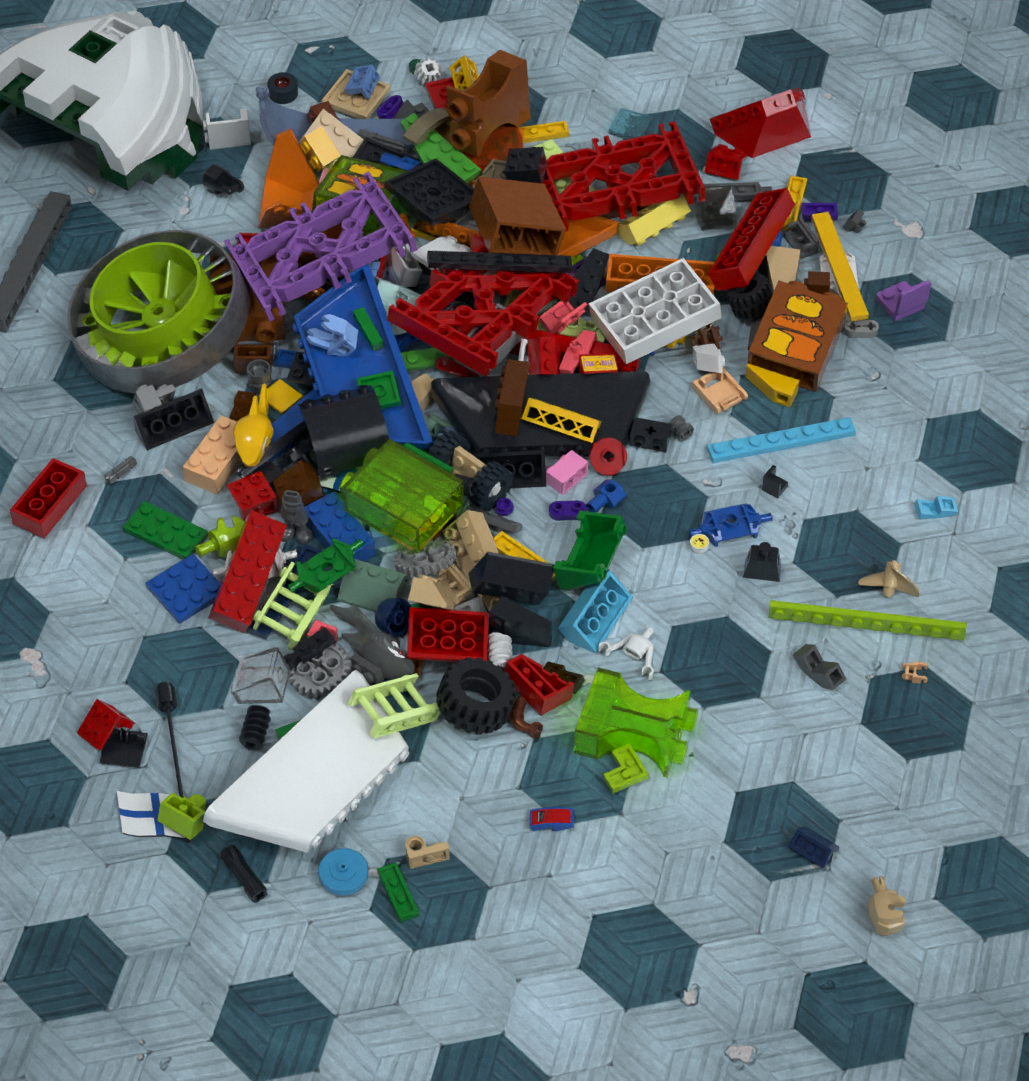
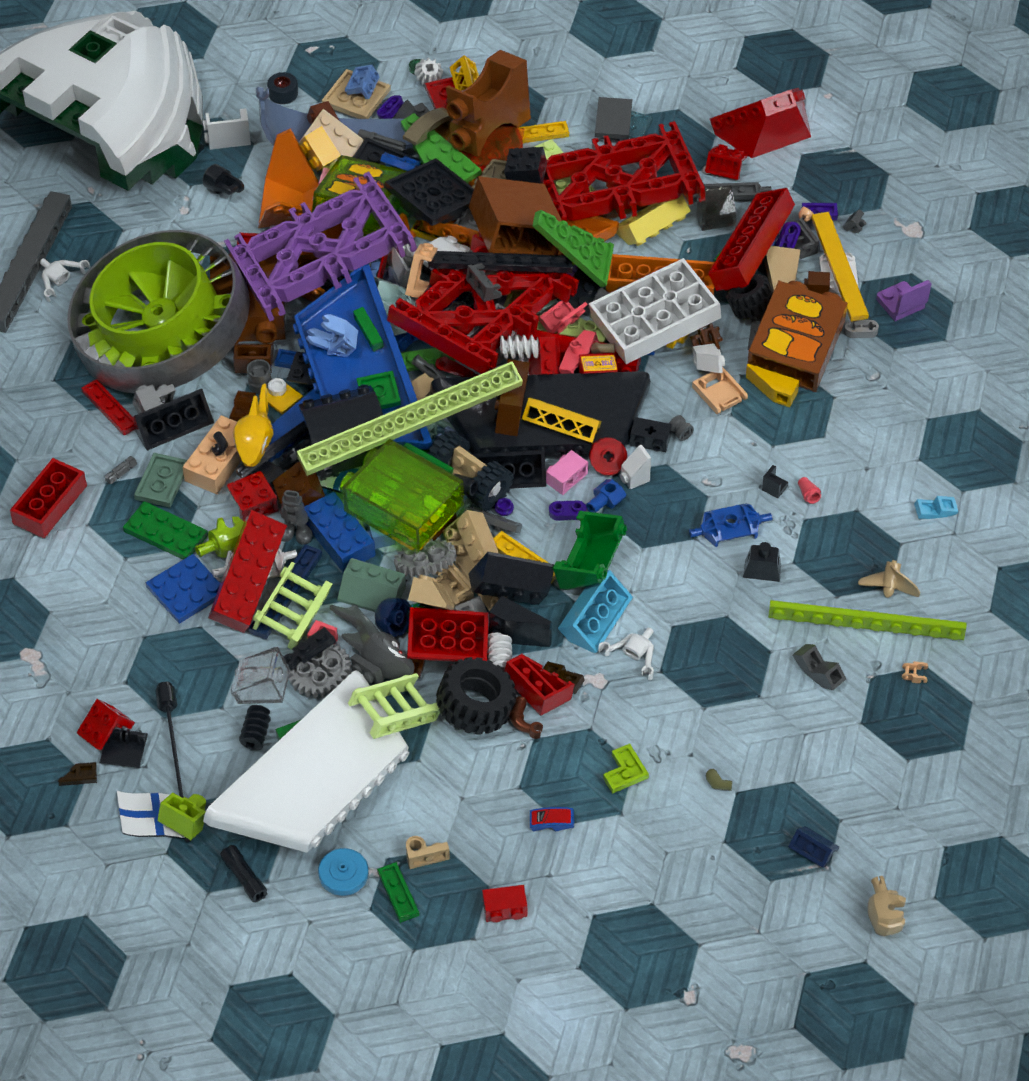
green plate [288,538,364,593] -> none
clear neon green brick [574,667,699,778] -> none
tile [690,534,709,553] -> none
medium azure plate [707,417,856,464] -> none
yellow tile [781,175,807,230] -> none
none -> white piece [39,258,91,302]
none -> dark brown tile [58,762,97,786]
none -> red tile [81,379,135,435]
none -> sand green plate [134,453,187,508]
none -> black arm [211,431,228,456]
none -> white tile [268,378,287,396]
none -> yellowish green piece [297,361,523,476]
none -> light nougat panel [405,243,438,298]
none -> dark grey pin [411,354,446,379]
none -> dark grey hinge [466,263,502,302]
none -> red brick [482,885,528,922]
none -> white piece [500,335,539,359]
none -> bright green wing [533,210,614,288]
none -> dark tan arm [591,342,615,354]
none -> dark grey tile [595,97,633,139]
none -> white slope [620,445,651,490]
none -> olive arm [705,769,732,791]
none -> dark purple plate [776,221,801,249]
none -> light nougat hinge [798,207,814,222]
none -> coral cone [798,477,821,504]

